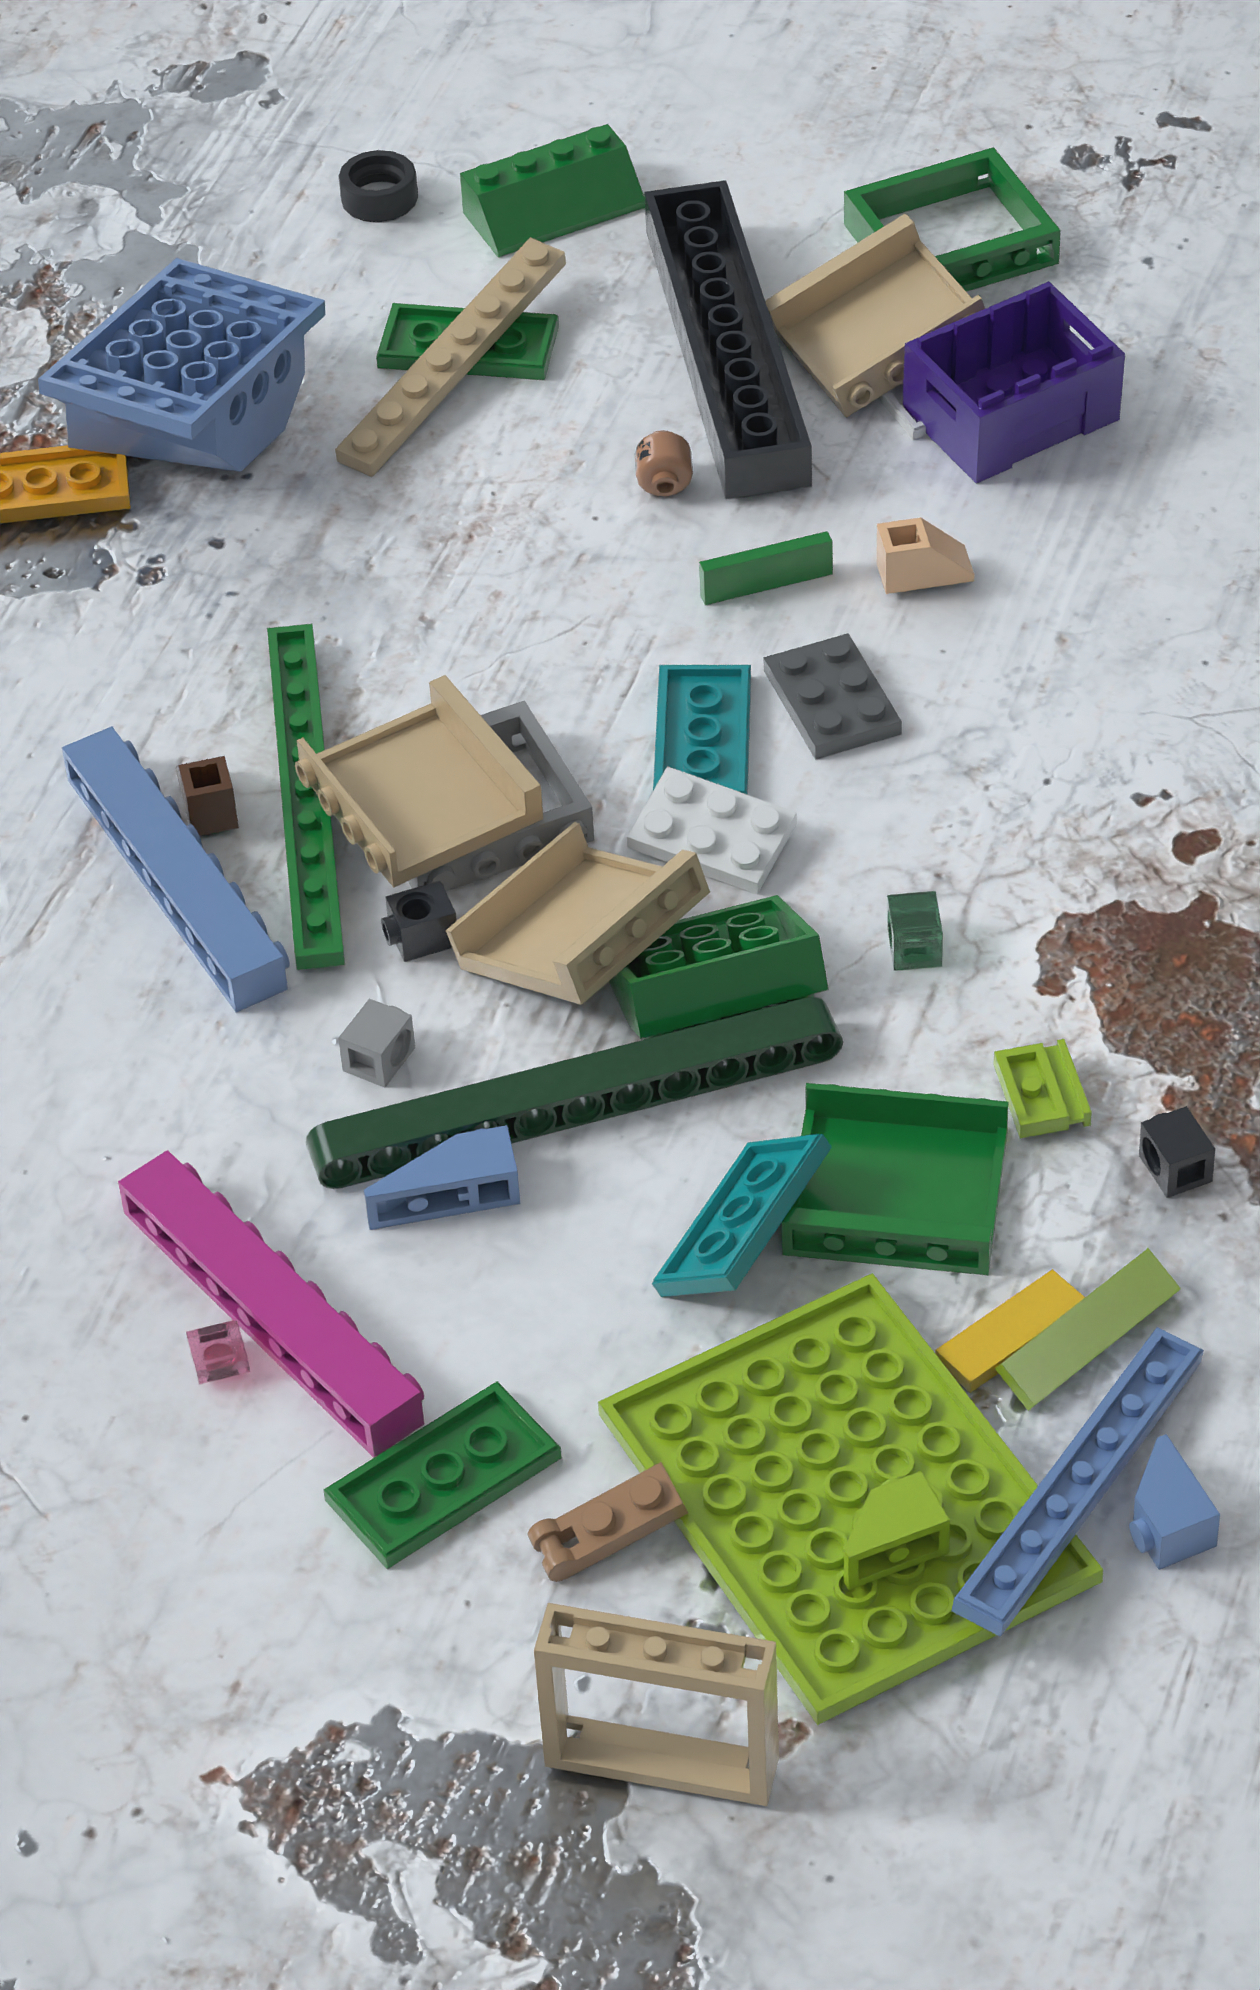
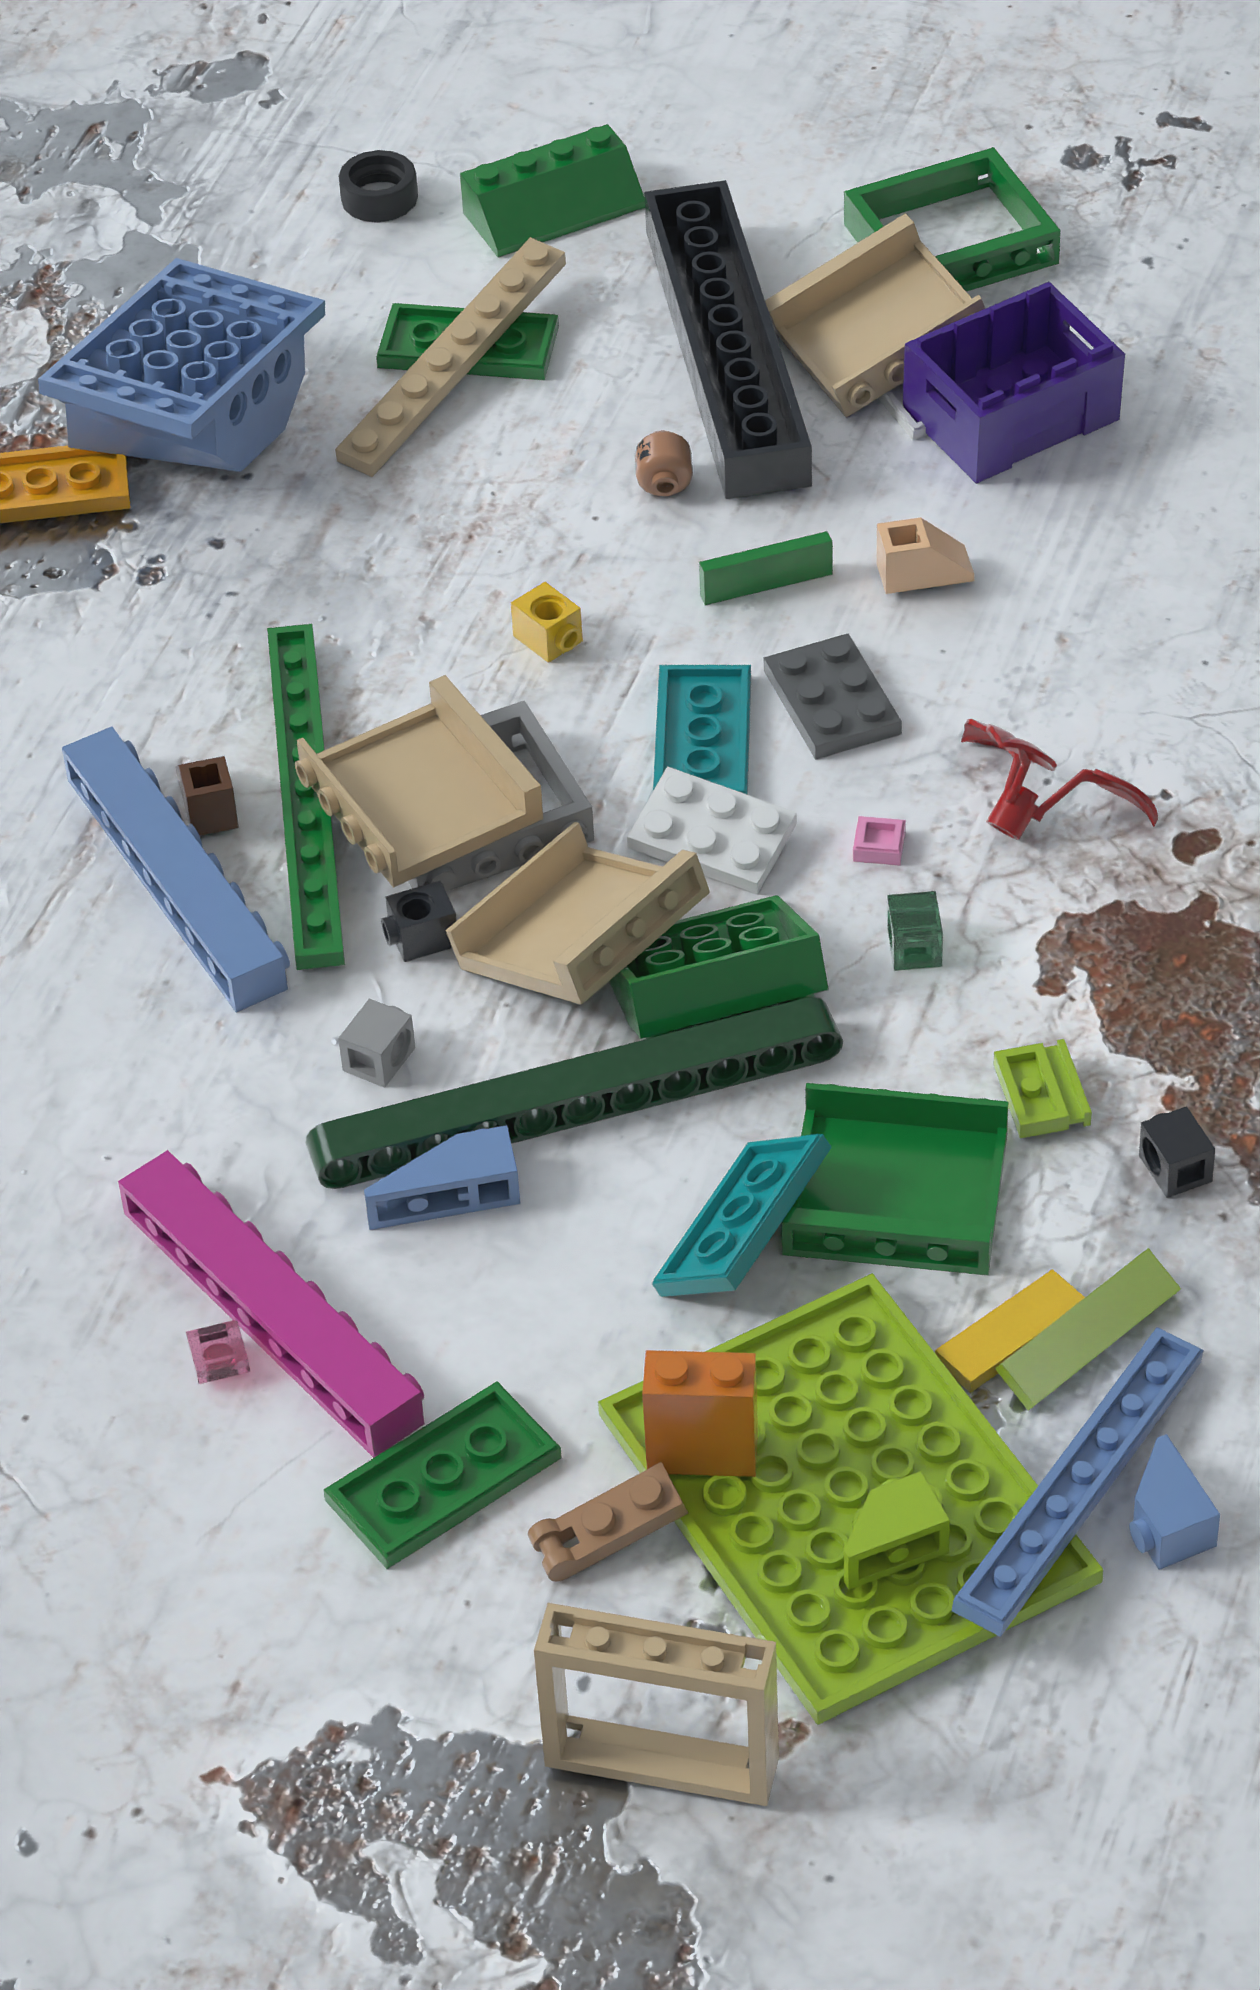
none -> yellow brick [511,582,583,663]
none -> orange brick [642,1350,758,1477]
none -> bright pink tile [853,816,906,865]
none -> red plant [961,719,1158,840]

